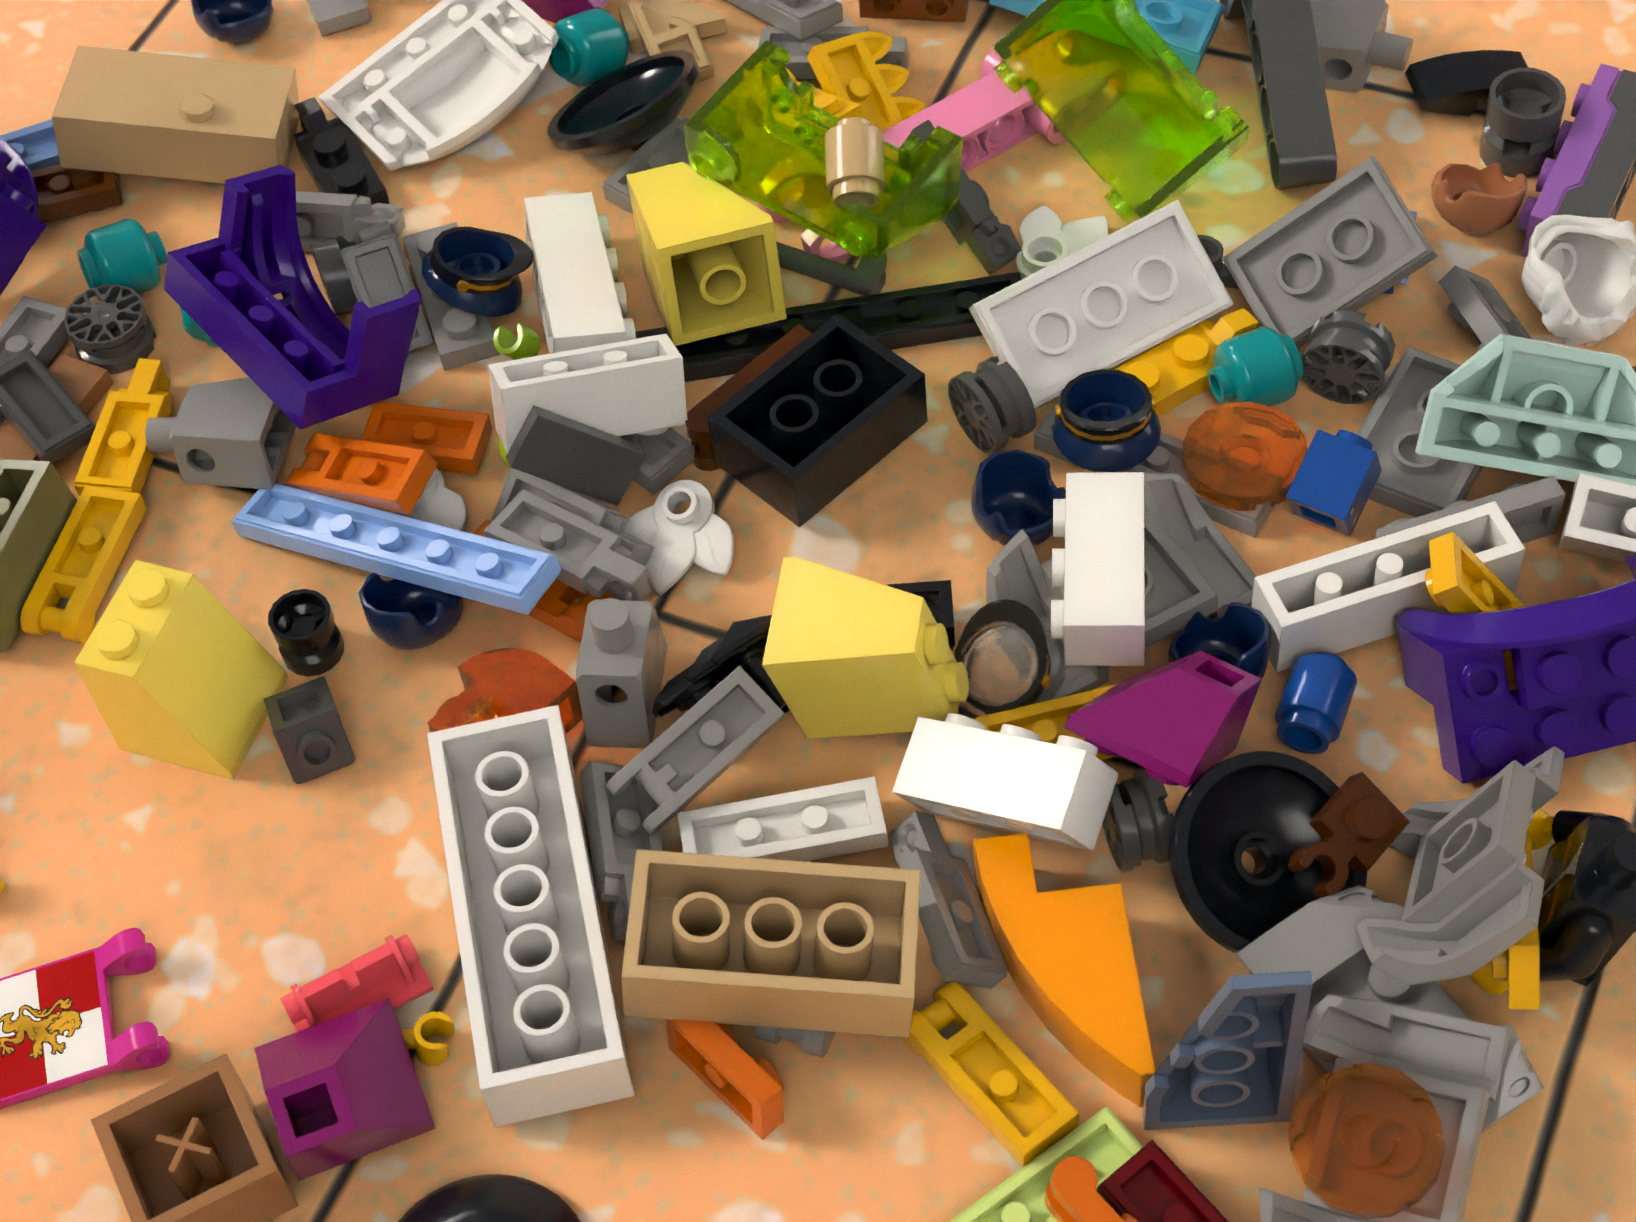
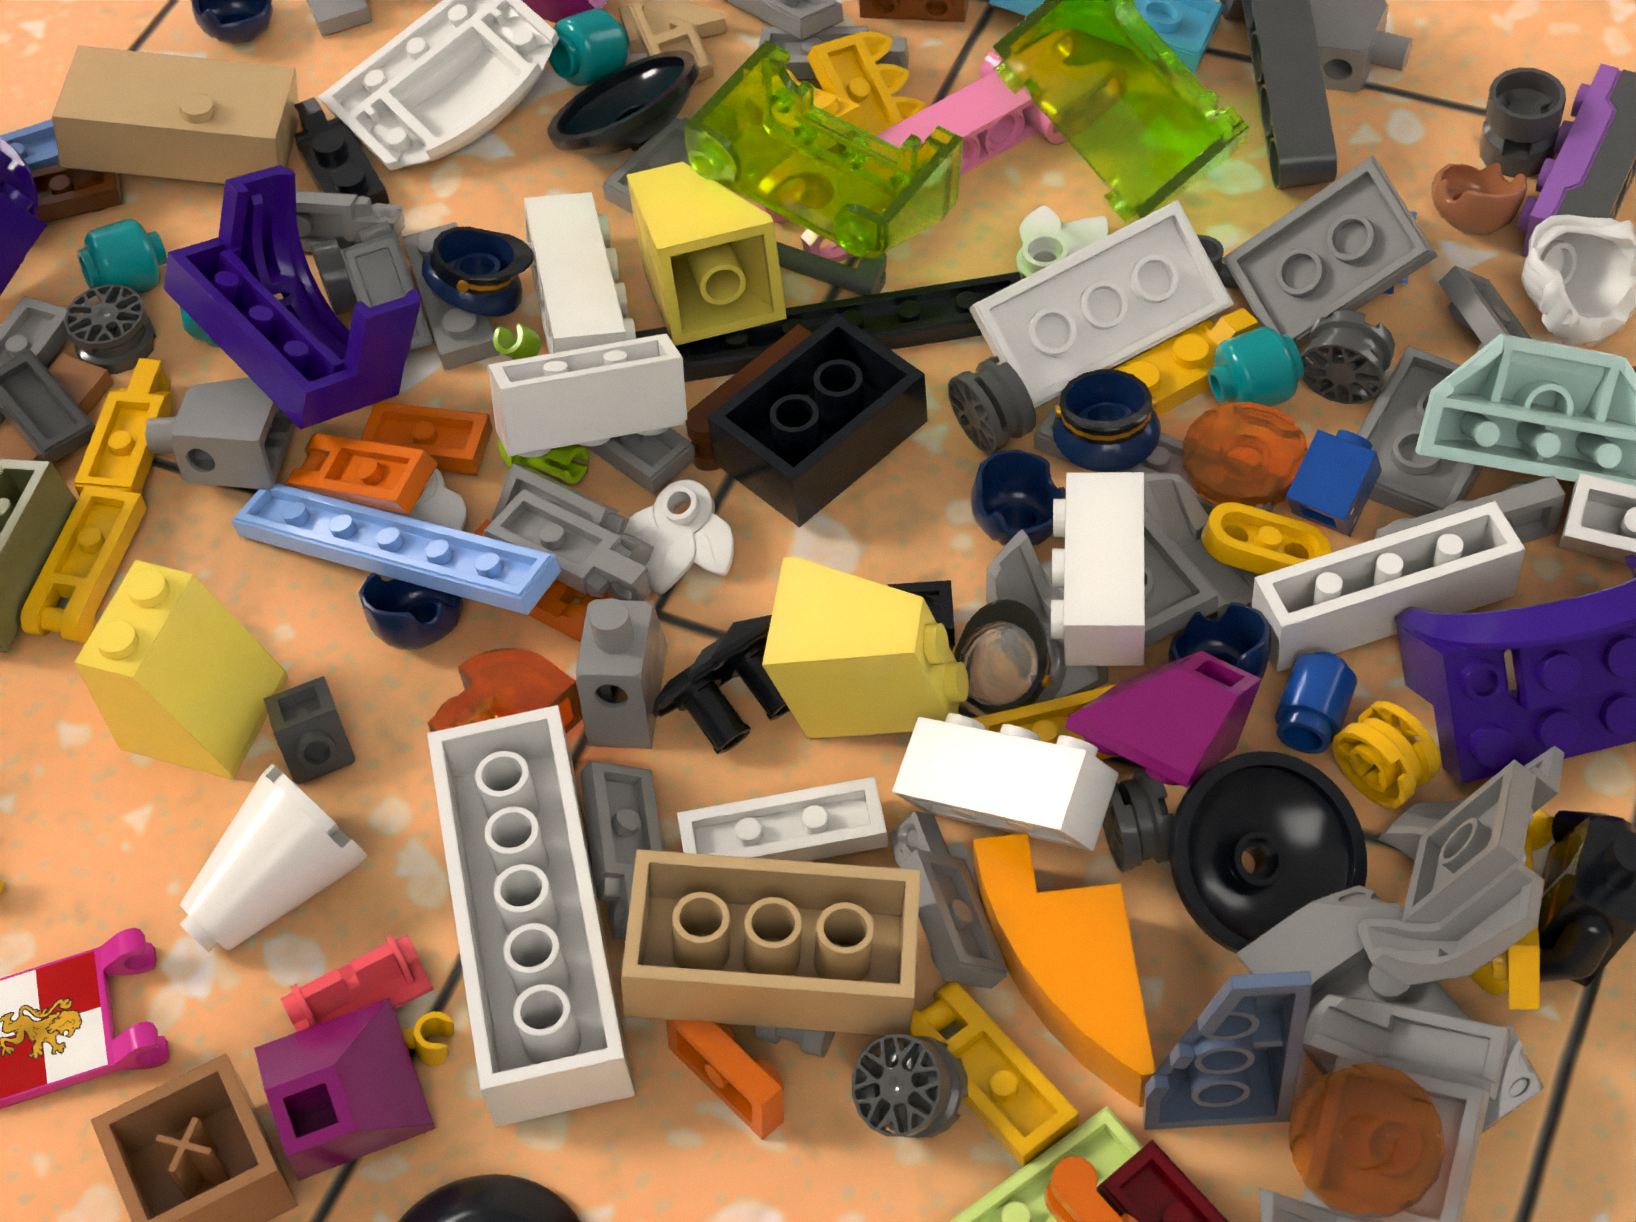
black wheel [268,589,344,677] -> none
dark grey tile [506,405,646,506] -> none
light grey hinge [605,665,785,836] -> none
tan brick [824,117,886,211] -> none
dark grey hinge [898,120,1022,274] -> none
reddish brown plate [1288,772,1410,898] -> none
black slope [1405,50,1528,117] -> none
yellow plate [1425,532,1525,684] -> none
none -> white cone [179,764,369,952]
none -> dark grey wheel [852,1034,968,1138]
none -> yellow plate [1201,502,1332,575]
none -> yellow wheel [1332,701,1442,809]

